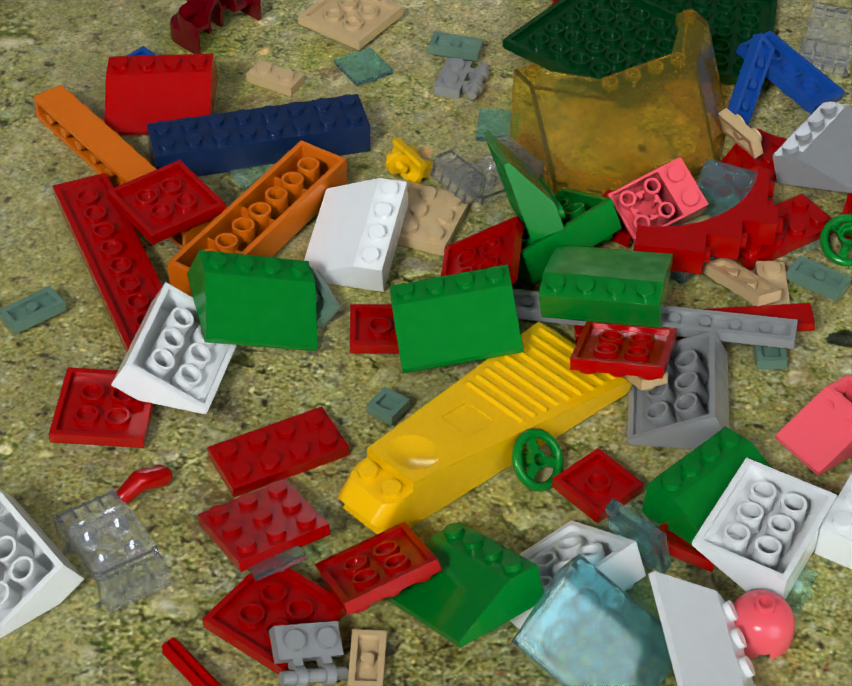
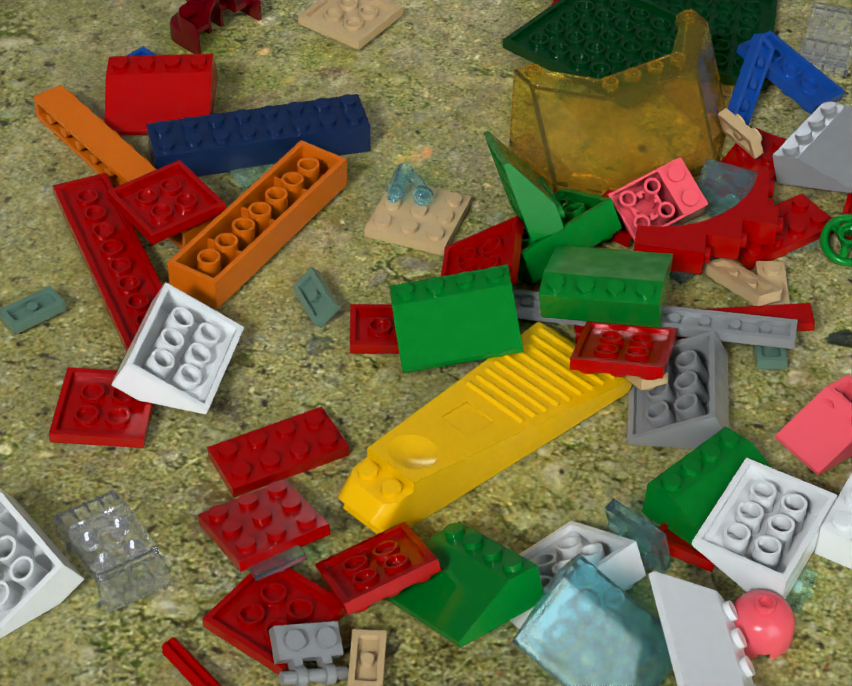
red arm [115,464,173,506] -> none
green slope [187,250,318,351] -> none
tan plate [246,60,304,97] -> none
white slope [304,178,408,292] -> none
clear light blue piece [334,47,393,87] -> none
sand green plate [367,387,410,426] -> none
yellow hips [385,138,434,184] -> none
sand green plate [428,31,484,62] -> none
clear plate [429,135,544,205] -> none
light grey plate [434,57,490,100] -> none
clear light blue piece [476,109,523,144] -> none
green piece [512,428,563,492] -> none
red plate [552,448,644,523] -> none
sand green plate [786,255,852,302] -> none
none -> clear light blue plant [386,163,434,206]

